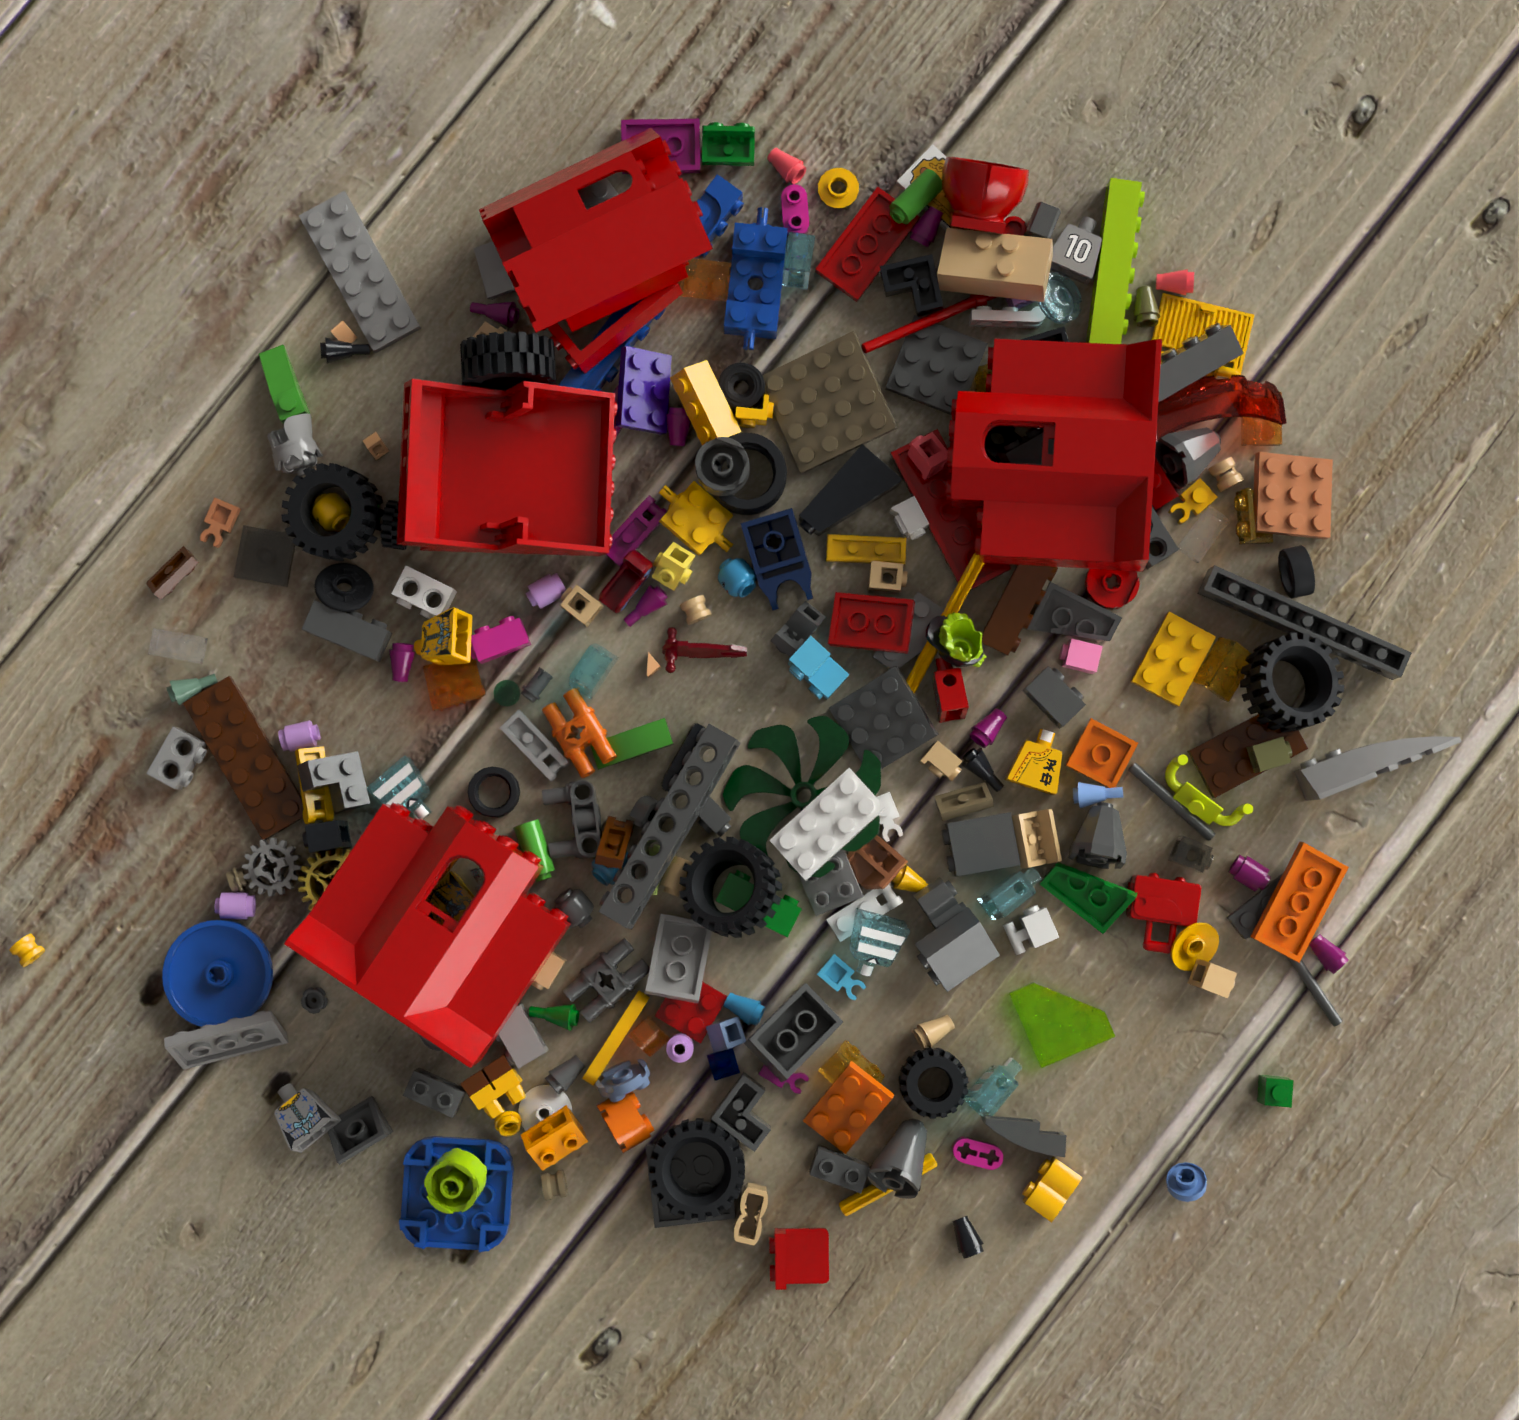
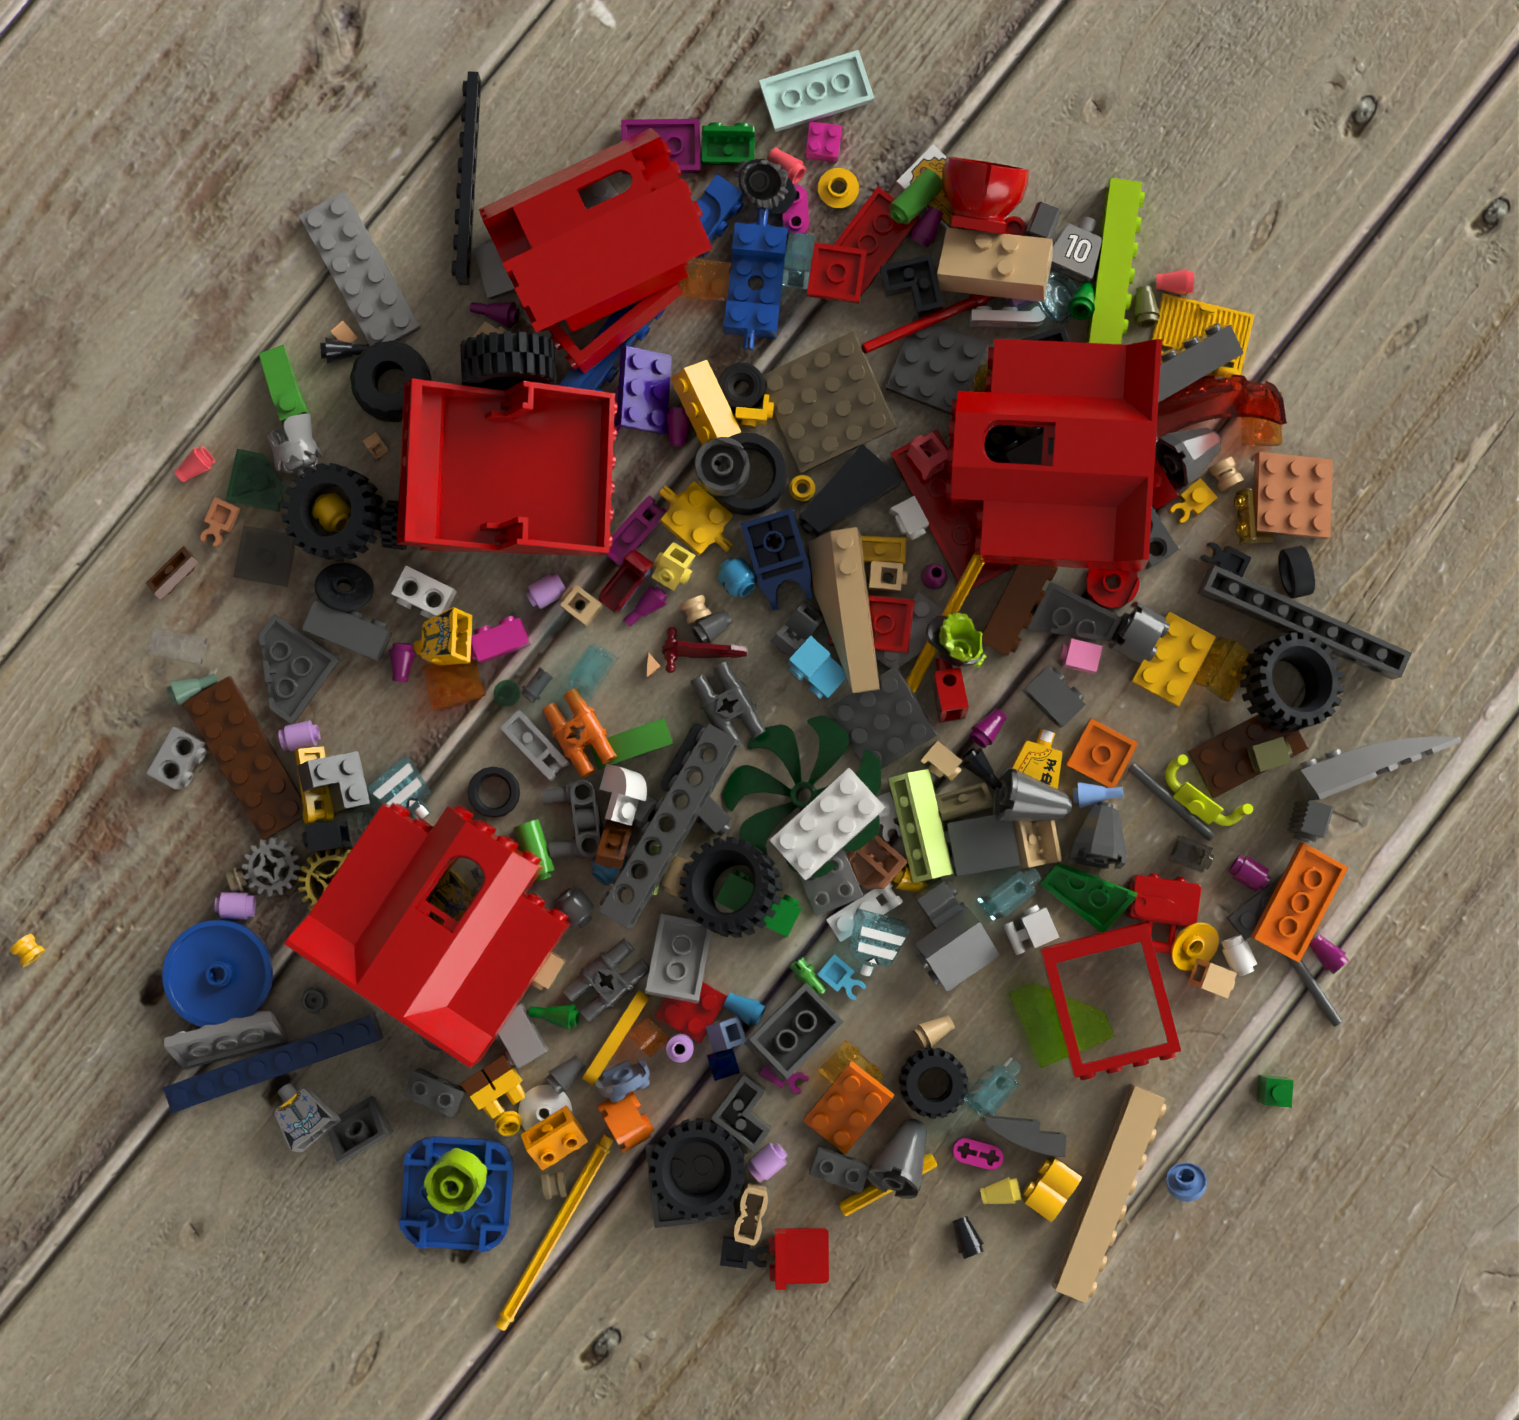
none -> dark blue brick [163,1013,384,1114]
none -> coral cone [174,446,215,483]
none -> clear green plate [225,449,285,512]
none -> dark grey plate [258,614,341,725]
none -> black tyre [350,340,432,423]
none -> black plate [451,71,482,285]
none -> yellow piece [495,1134,614,1331]
none -> white brick [599,764,647,826]
none -> dark grey cone [691,610,732,644]
none -> dark grey pin [691,661,766,746]
none -> black plate [720,1236,769,1269]
none -> dark grey hair [734,159,797,215]
none -> lavender brick [747,1142,788,1183]
none -> light aqua plate [759,50,875,132]
none -> yellow plate [789,475,815,502]
none -> bright green pin [789,956,827,996]
none -> dark pink piece [805,121,842,163]
none -> red plate [807,242,867,304]
none -> tan wedge [808,527,880,694]
none -> yellowish green brick [888,769,954,883]
none -> magenta cone [921,563,947,590]
none -> light yellow cone [980,1177,1022,1205]
none -> dark grey cone [993,767,1072,821]
none -> red window [1039,922,1181,1080]
none -> tan brick [1052,1084,1166,1303]
none -> green cone [1068,282,1095,320]
none -> dark grey brick [1109,601,1170,663]
none -> black plate [1200,542,1251,577]
none -> white brick [1221,934,1257,977]
none -> dark grey brick [1287,800,1334,842]

